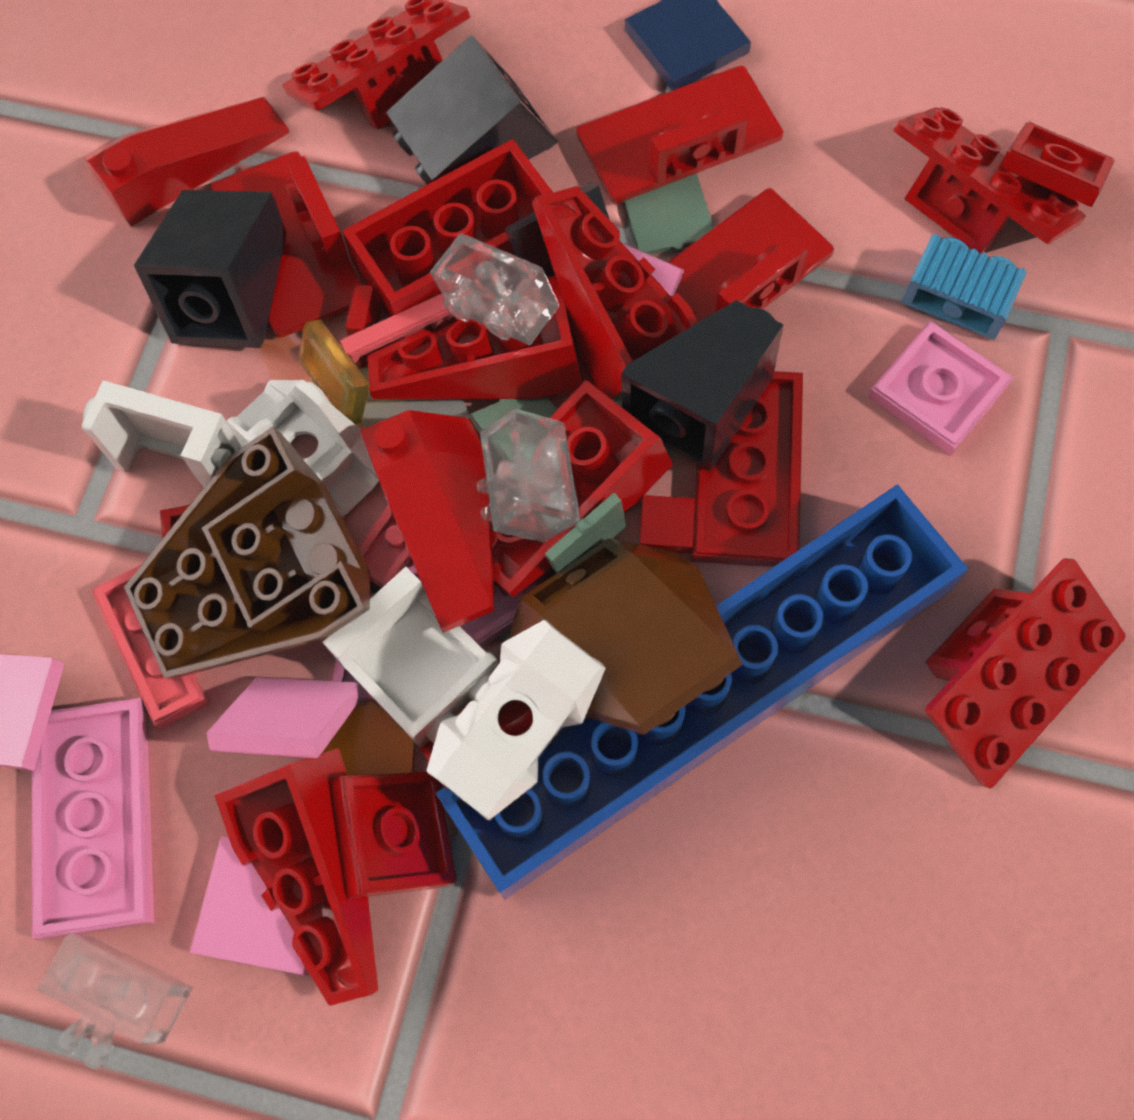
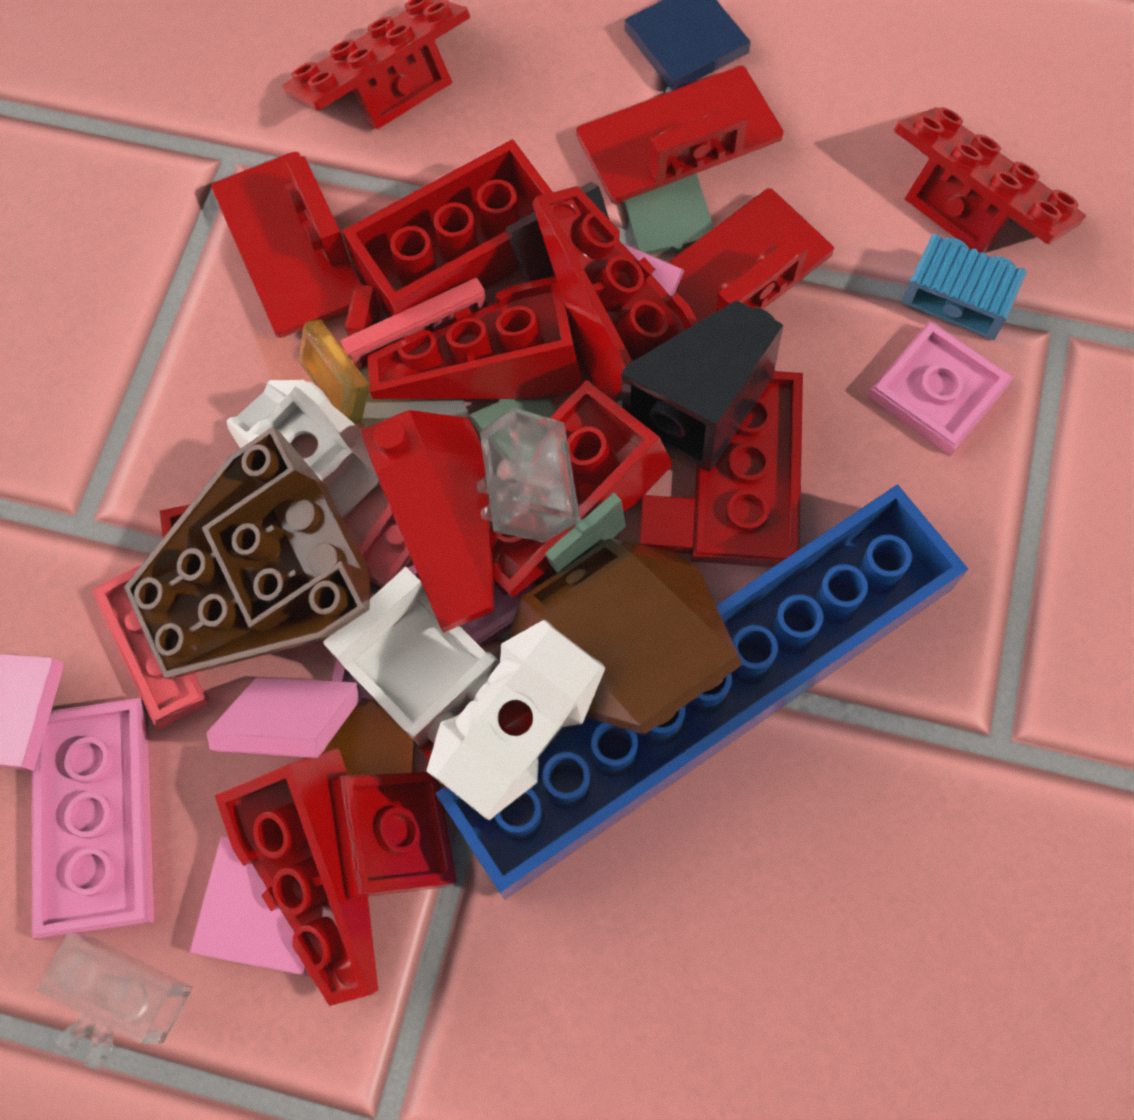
red wedge [82,97,290,227] -> none
white panel [82,380,242,488] -> none
black slope [134,190,287,348] -> none
slope [386,35,558,185] -> none
clear brick [430,233,559,346] -> none
red bracket [925,558,1126,789] -> none
red tile [999,121,1115,208] -> none

